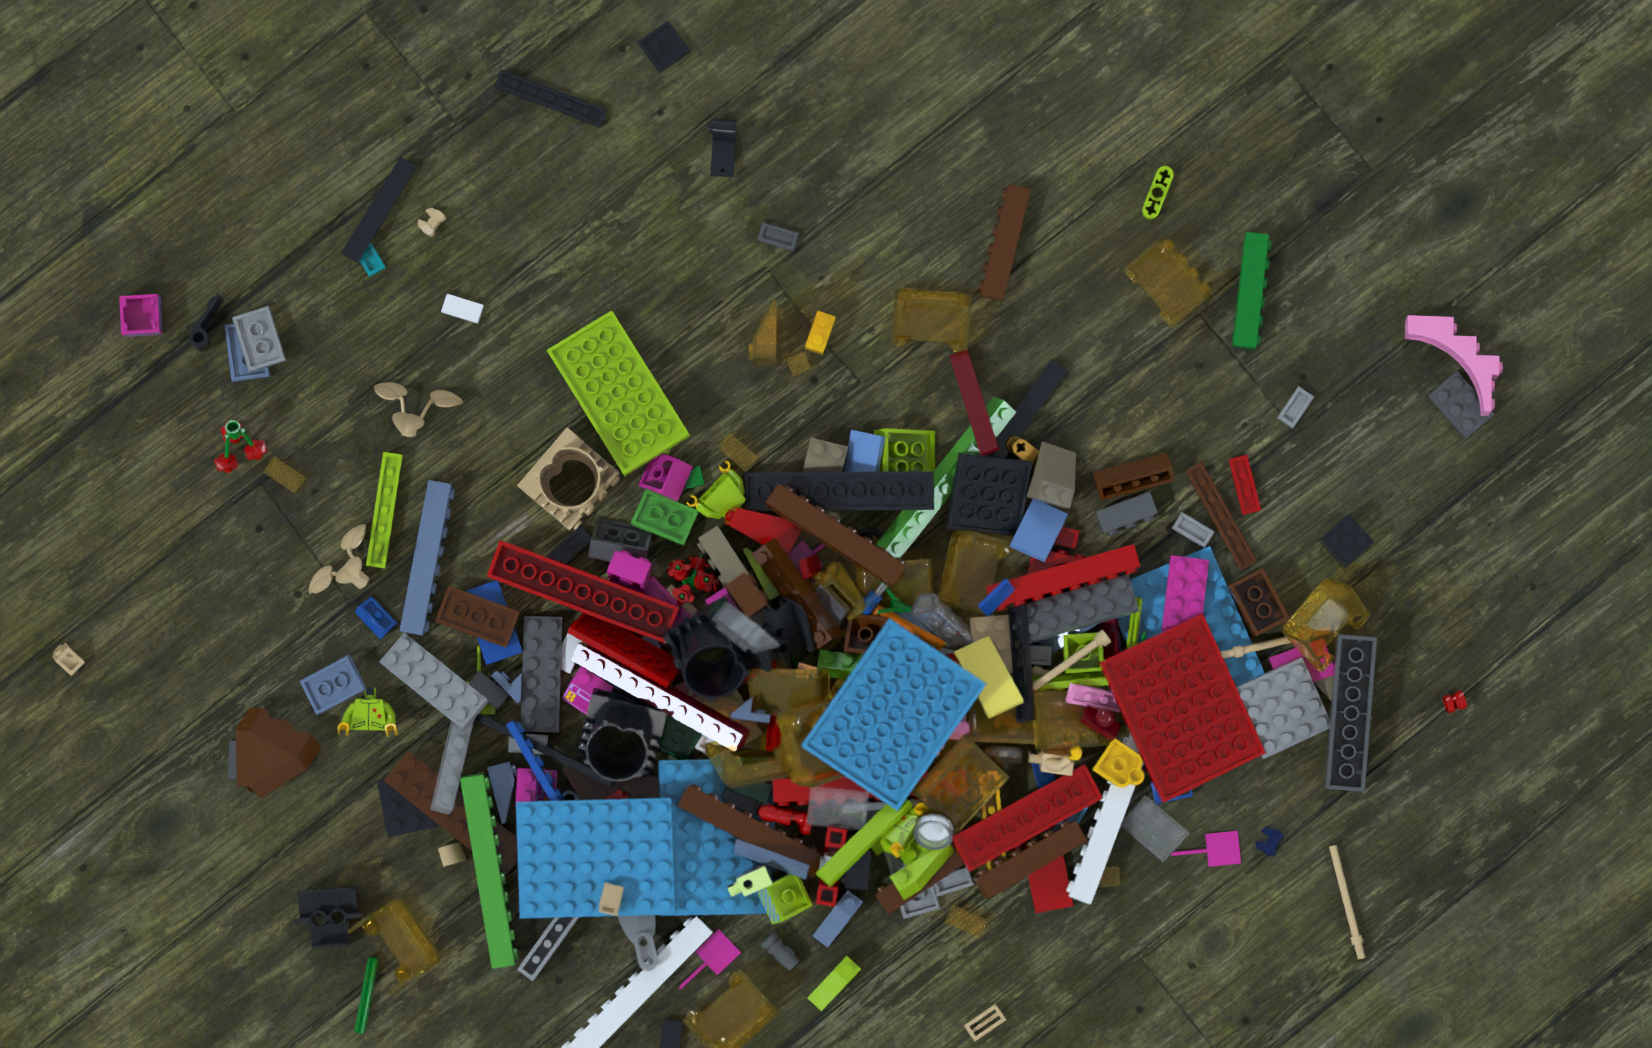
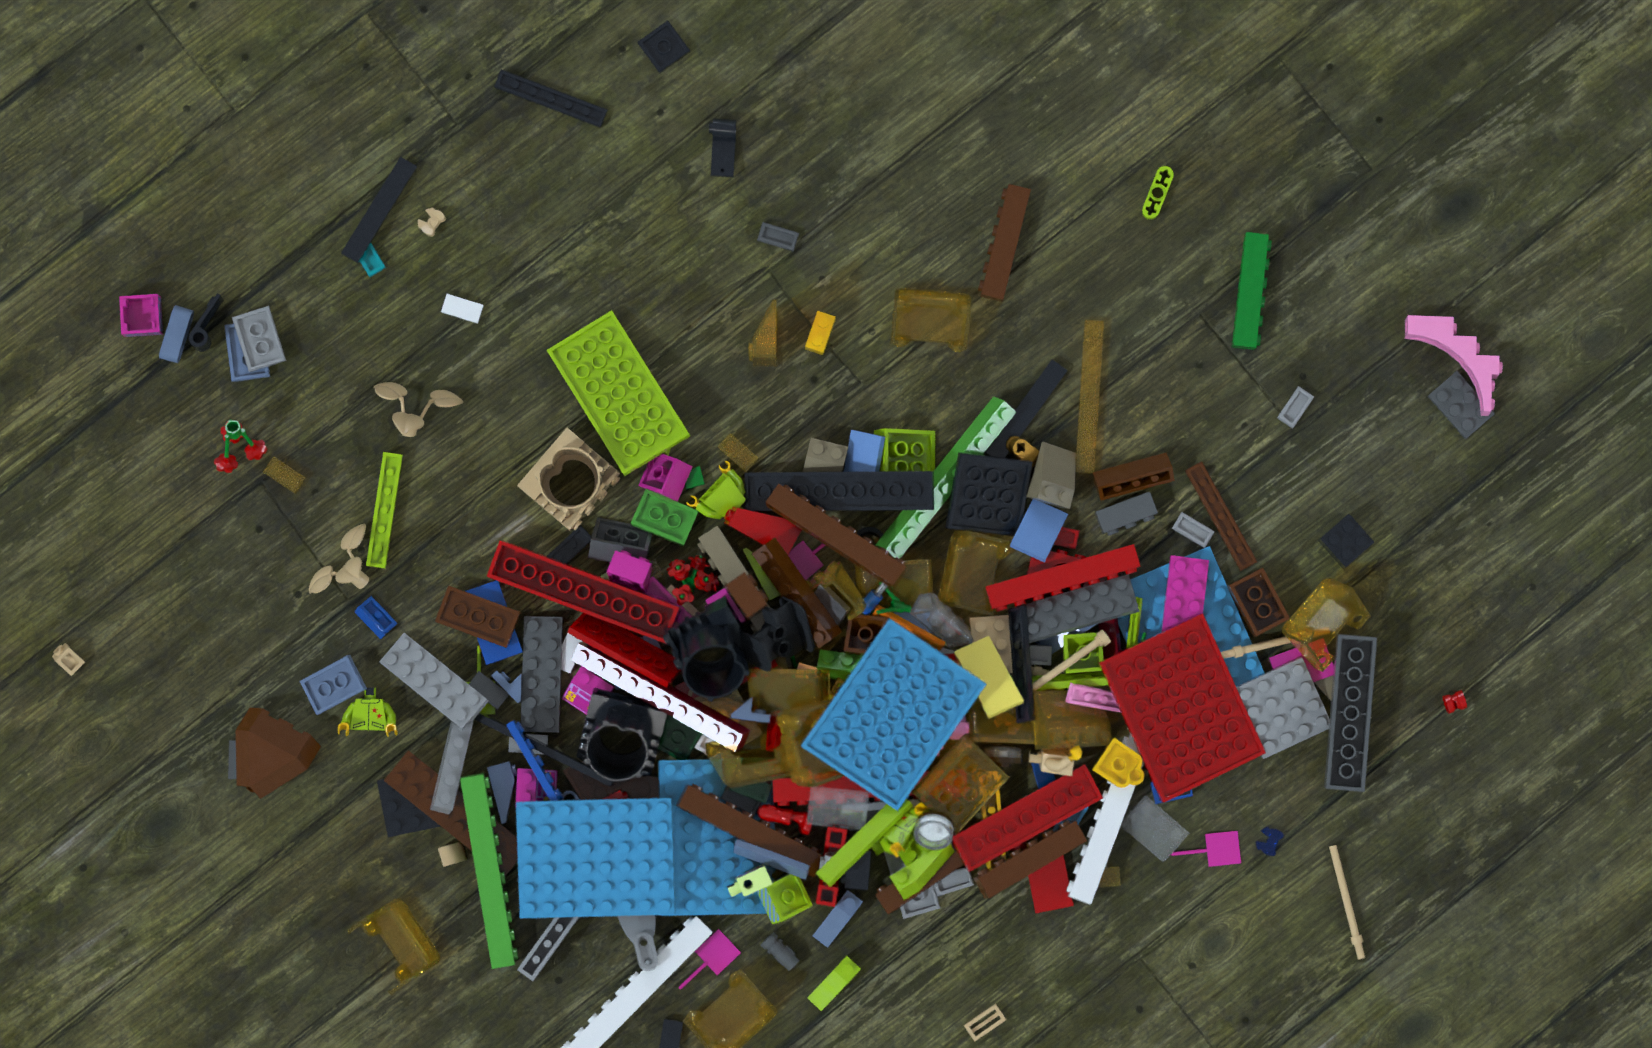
black piece [293,886,365,949] -> none
green axle [354,957,378,1034] -> none
sand blue brick [400,480,455,636] -> none
tan brick [599,883,624,916] -> none
clear slope [712,601,780,653] -> none
clear yellow tile [786,351,811,377] -> none
red tile [799,555,822,579] -> none
clear yellow plate [944,904,988,938] -> none
dark red tile [949,349,999,456] -> none
blue slope [978,579,1014,616] -> none
dark red tile [1080,705,1120,741] -> none
clear yellow windscreen [1123,238,1212,328] -> none
red tile [1228,455,1261,515] -> none
none -> sand blue beam [159,305,194,363]
none -> clear yellow plate [1075,320,1104,474]

